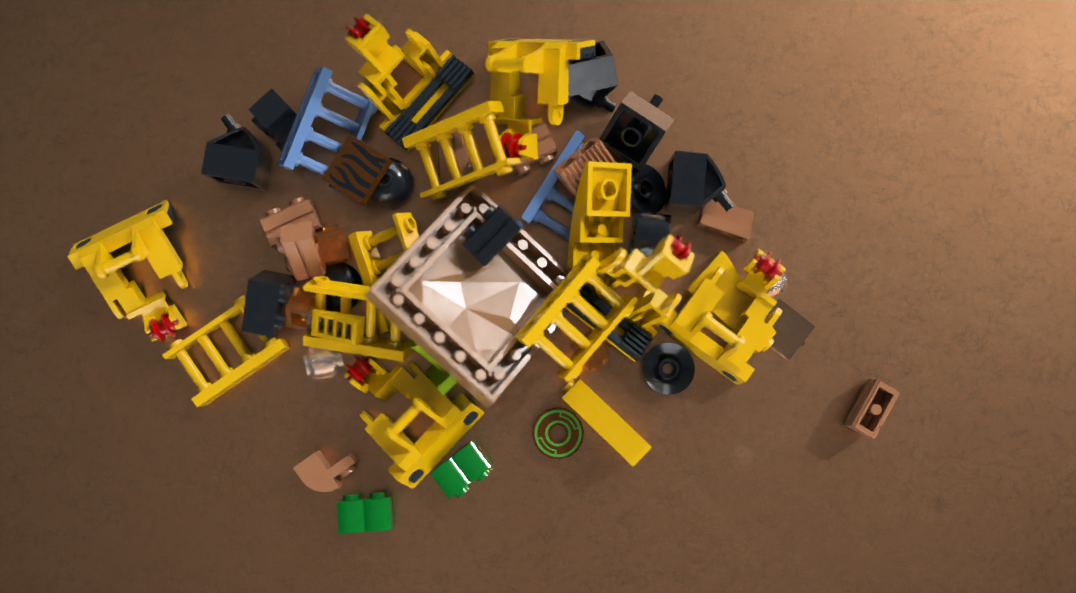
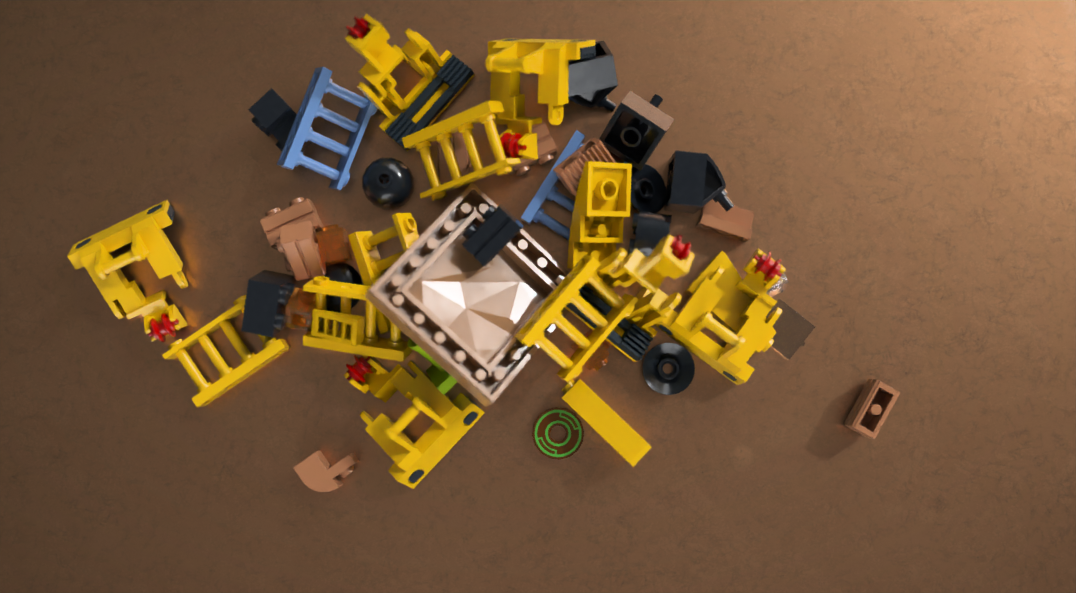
black piece [201,114,272,190] -> none
clear head [303,347,343,381] -> none
reddish brown tile [322,134,392,206] -> none
green brick [336,491,394,534] -> none
green brick [430,440,492,499] -> none

